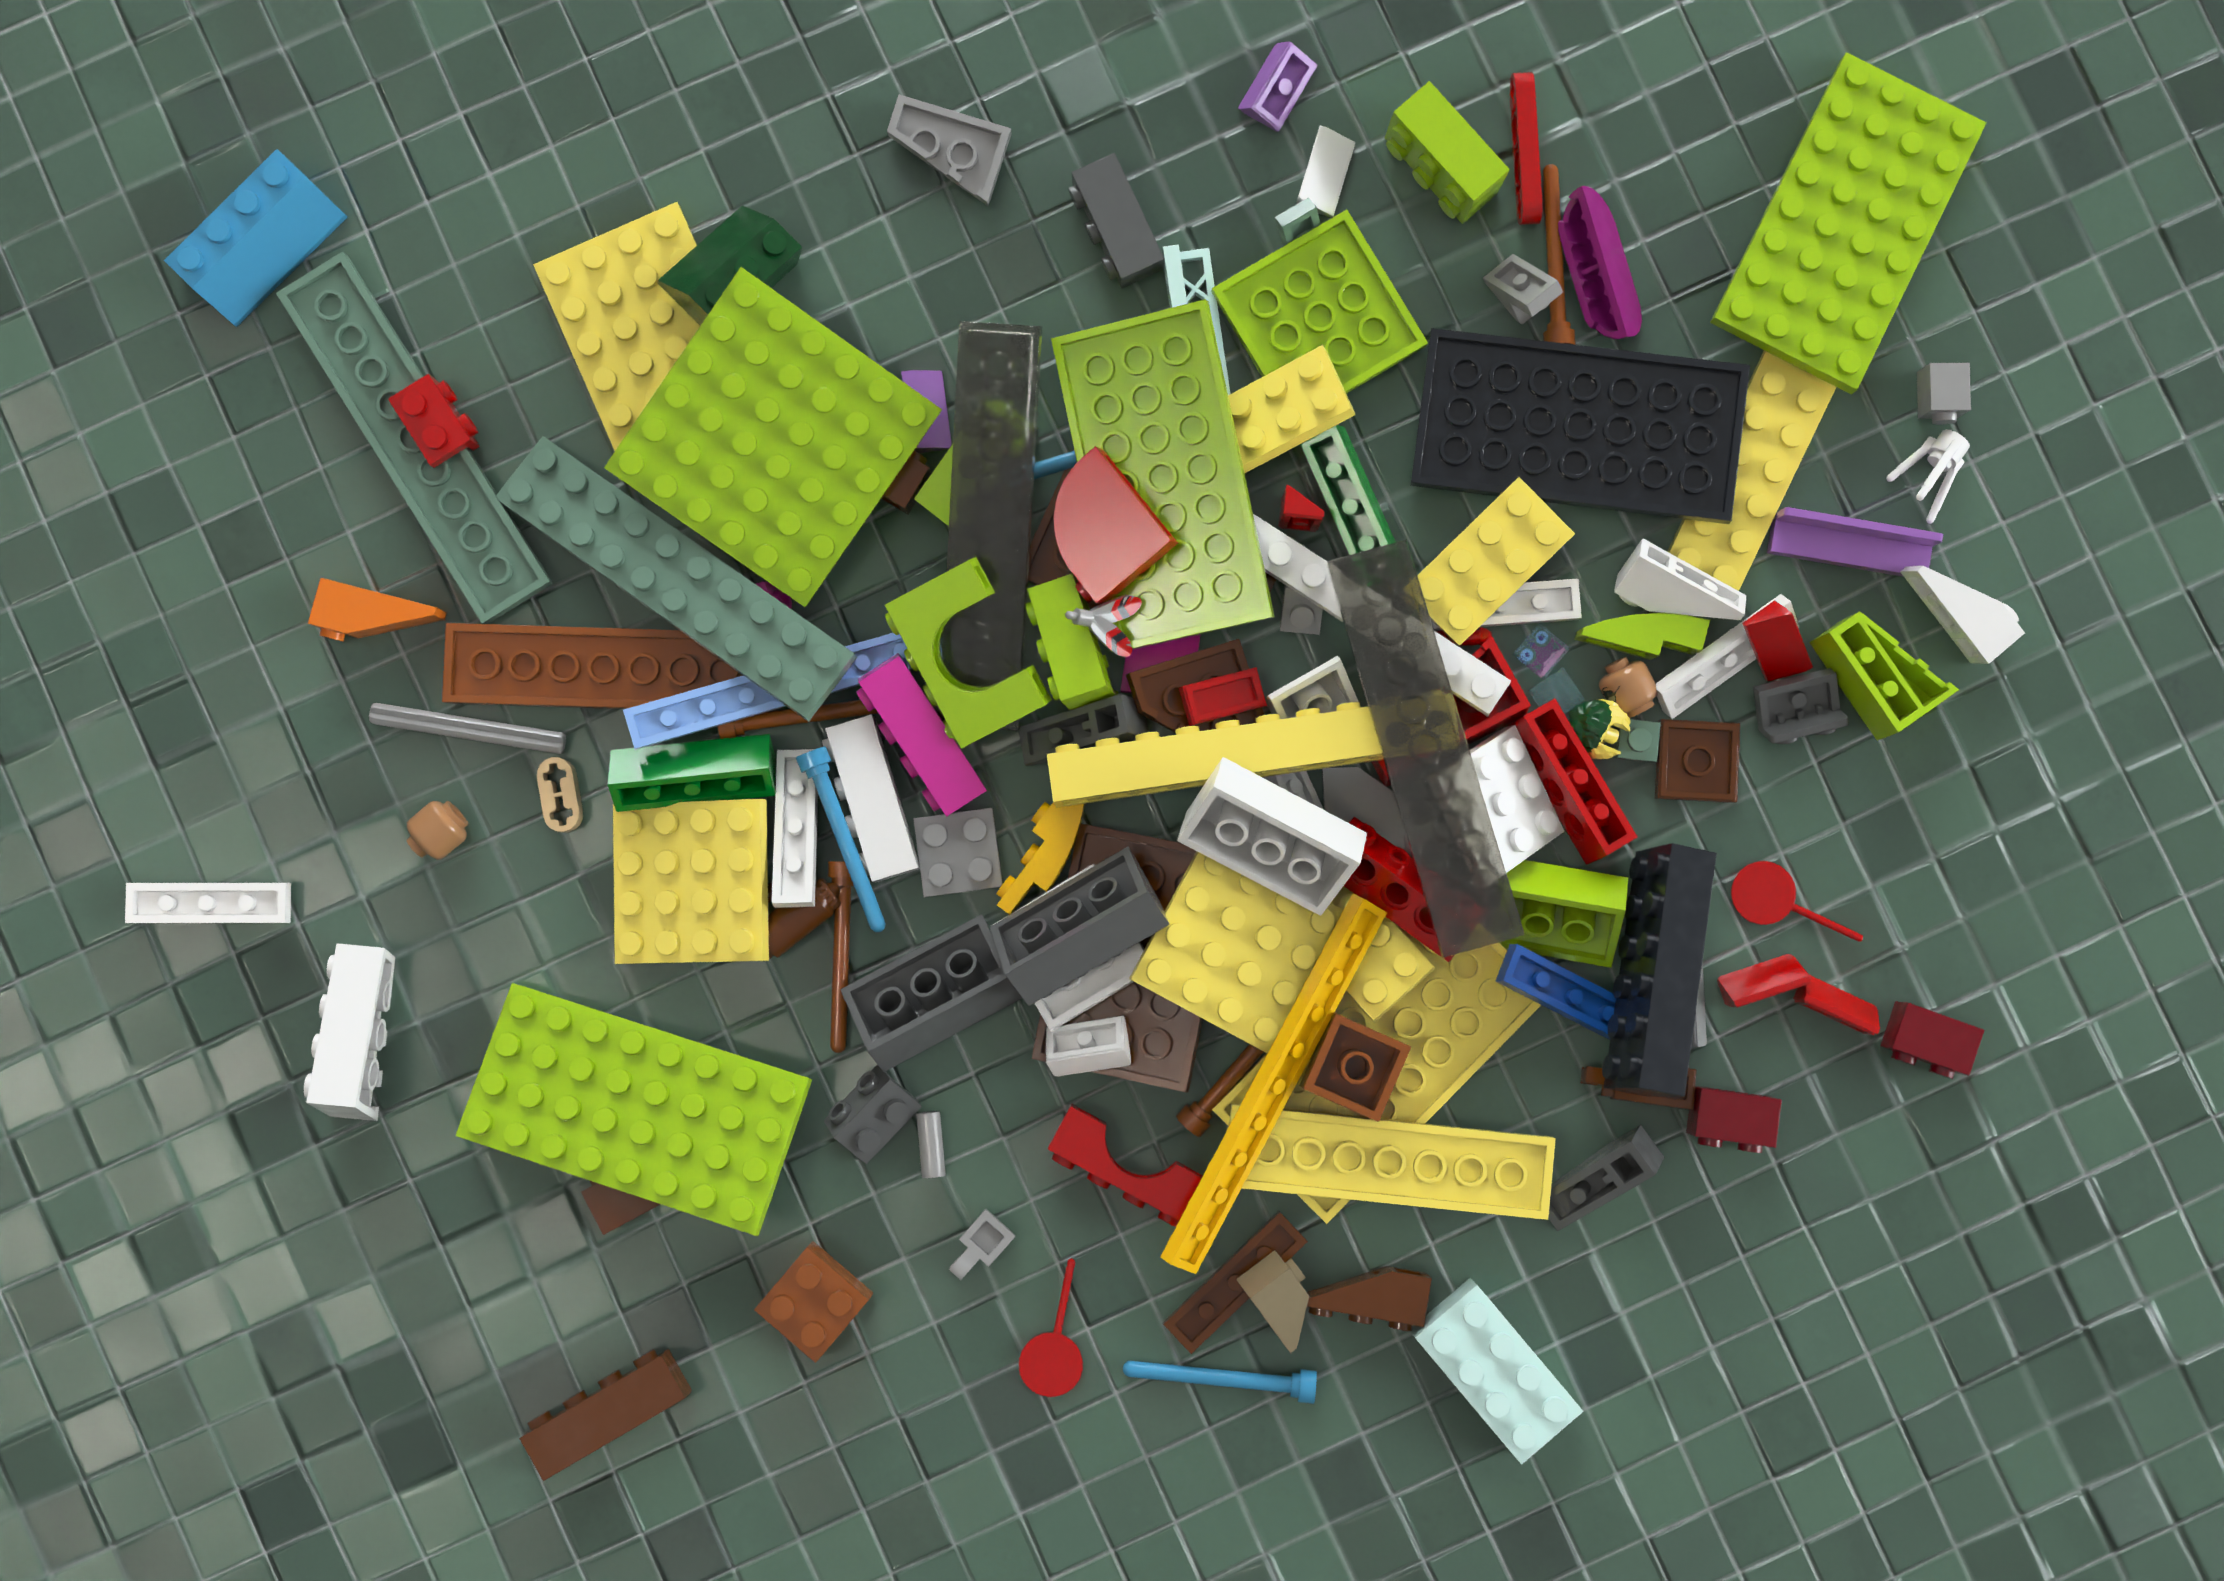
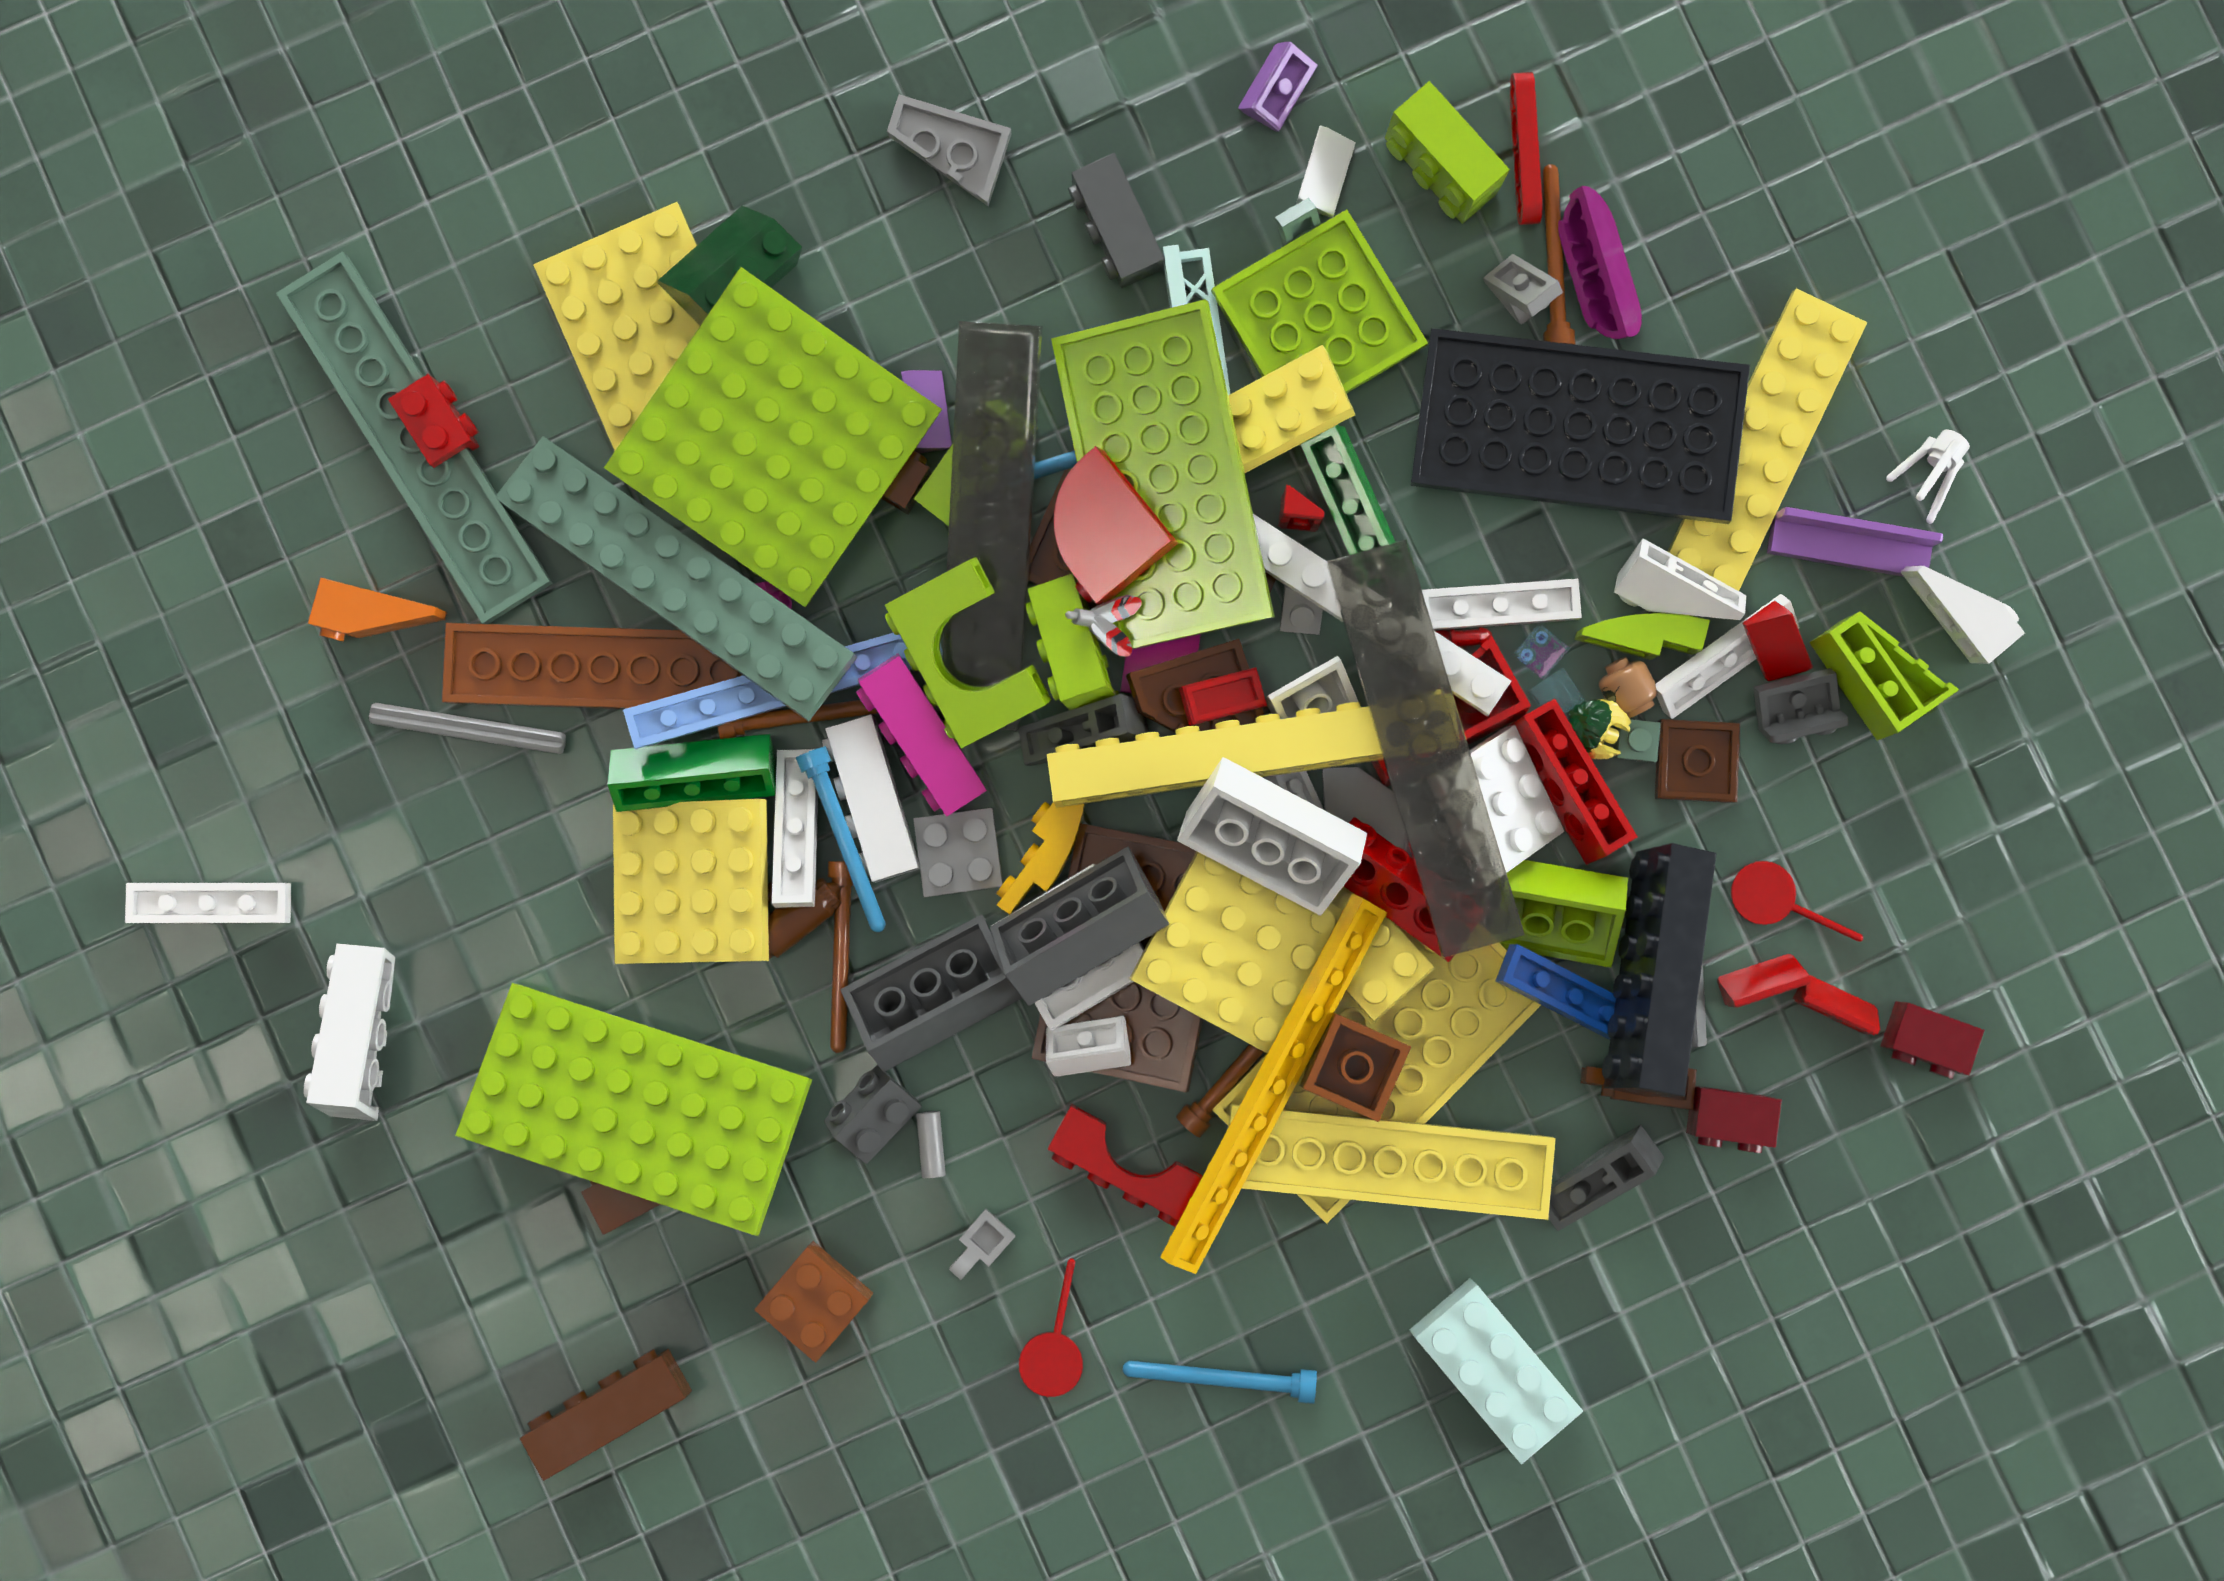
dark azure slope [164,149,347,327] -> none
medium nougat head [406,801,469,860] -> none
tan beam [537,757,583,832] -> none
reddish brown plate [1163,1211,1308,1354] -> none
dark tan slope [1236,1250,1309,1353] -> none
reddish brown slope [1307,1266,1432,1331] -> none
light yellow plate [1403,477,1575,647] -> none
lime plate [1710,52,1987,395] -> none
light grey brick [1917,363,1971,425] -> none

